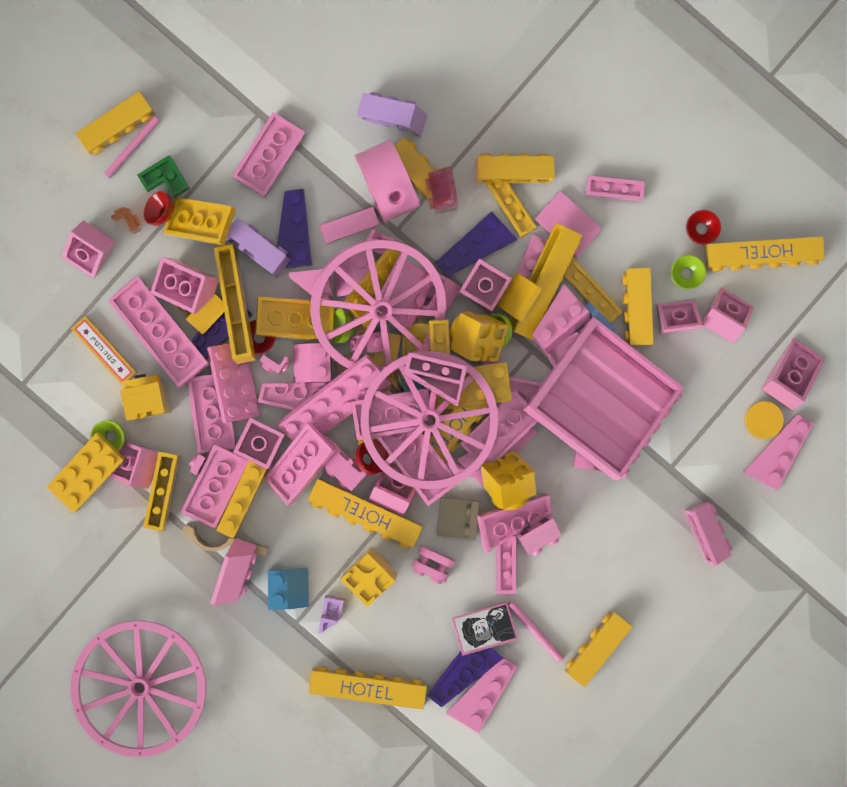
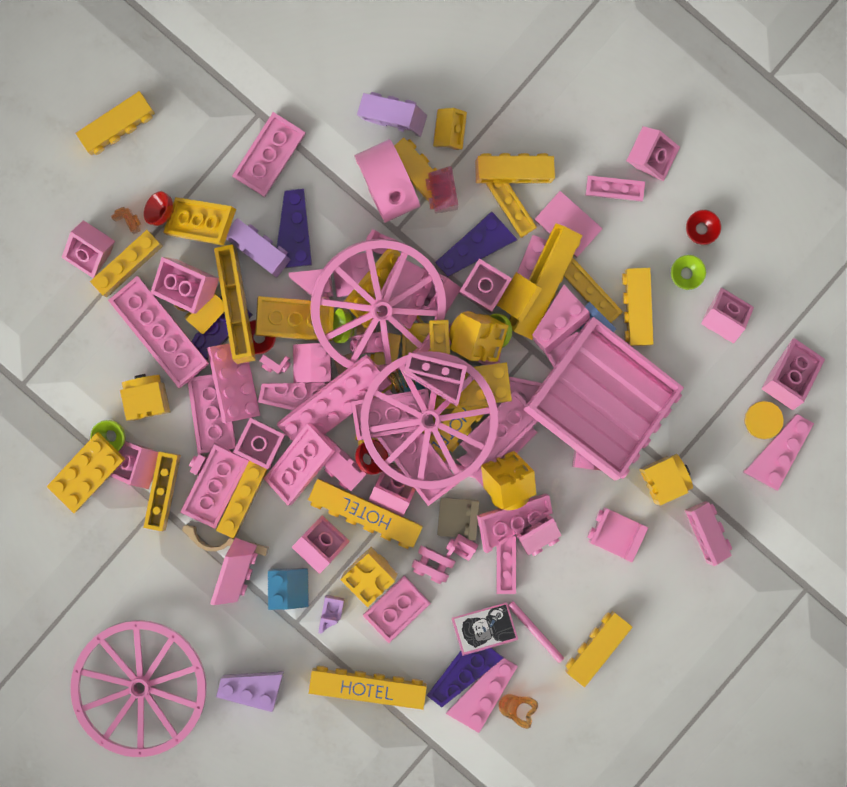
tile [71,316,137,385] -> none
bright pink bar [104,116,159,178] -> none
green plate [137,155,190,198] -> none
bright pink tile [320,207,380,244] -> none
bright pink slope [657,300,703,334] -> none
yellow brick [705,237,825,272] -> none
none -> yellow brick [90,230,163,297]
none -> lavender wedge [216,671,284,712]
none -> bright pink slope [292,515,350,574]
none -> bright pink tile [363,575,431,643]
none -> yellow panel [433,108,467,150]
none -> bright pink bracket [445,534,478,561]
none -> clear orange piece [498,694,538,729]
none -> bright pink panel [587,507,648,562]
none -> bright pink slope [626,126,680,181]
none -> yellow piece [639,454,693,506]

